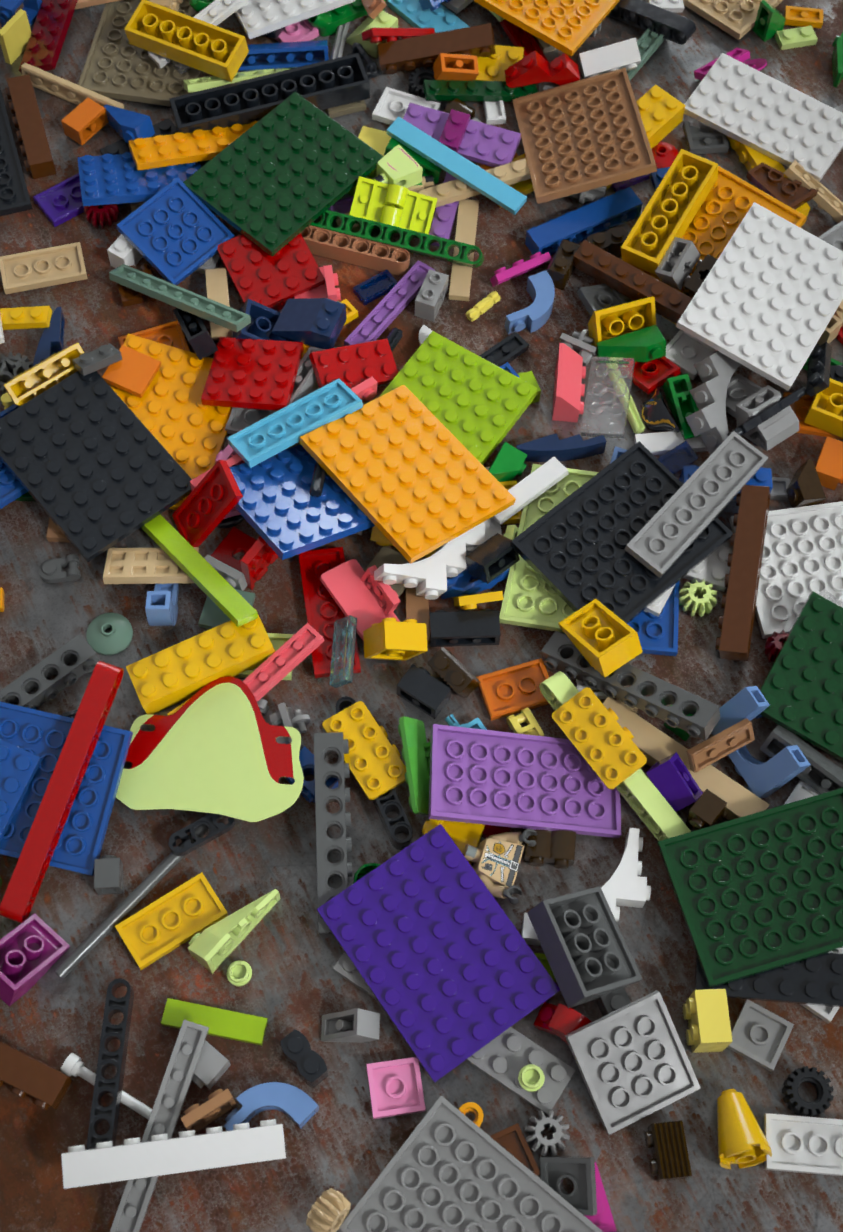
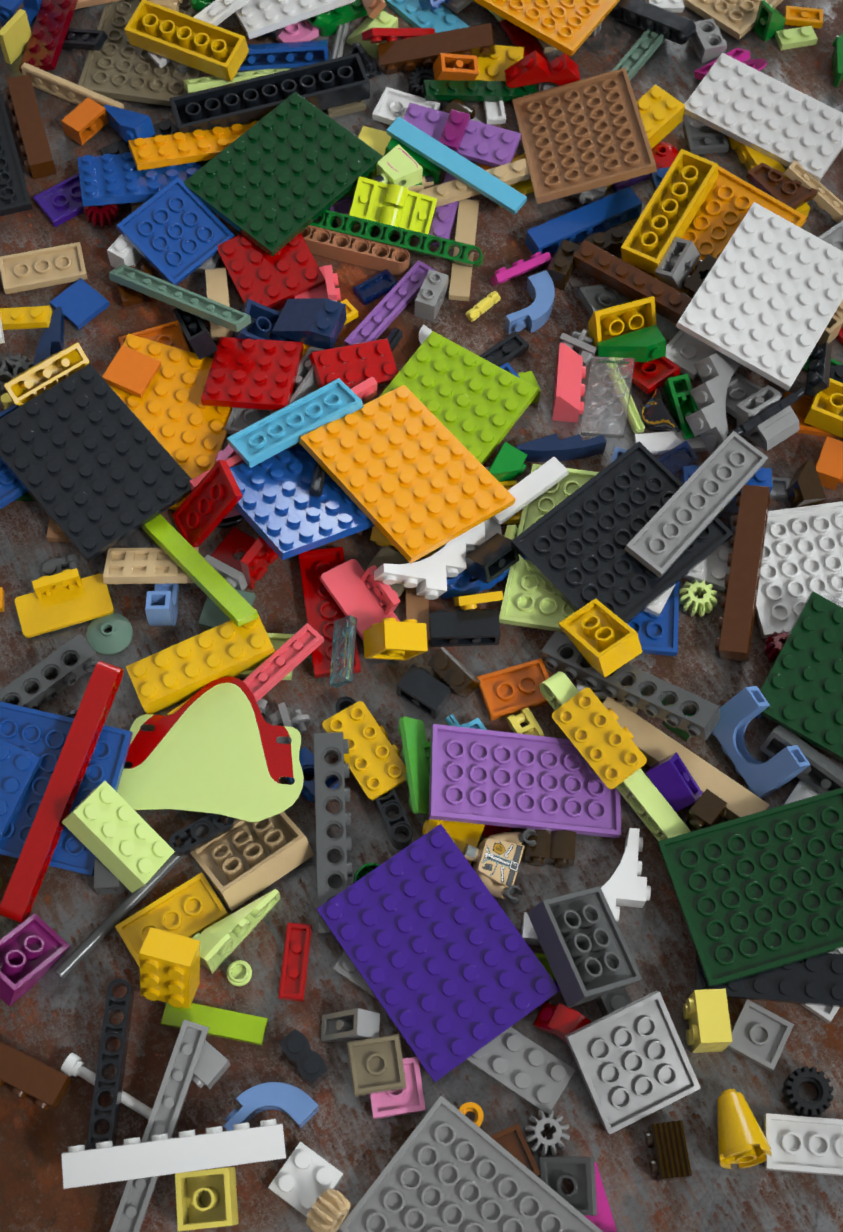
dark grey plate [72,343,122,376] -> none
medium nougat plate [181,1088,237,1133] -> none
yellowish green plate [518,1064,545,1092] -> none
white slope [577,37,641,79] -> none
medium nougat tile [686,718,755,773] -> none
none -> yellow bracket [15,568,114,638]
none -> blue tile [50,278,110,330]
none -> black plate [62,28,108,51]
none -> yellowish green brick [62,781,175,893]
none -> yellow brick [139,927,200,1009]
none -> light yellow brick [175,1167,238,1231]
none -> tan slope [190,811,314,911]
none -> white plate [268,1141,343,1218]
none -> red tile [278,922,312,1002]
none -> dark tan plate [347,1034,406,1097]
none -> light grey brick [689,18,727,64]

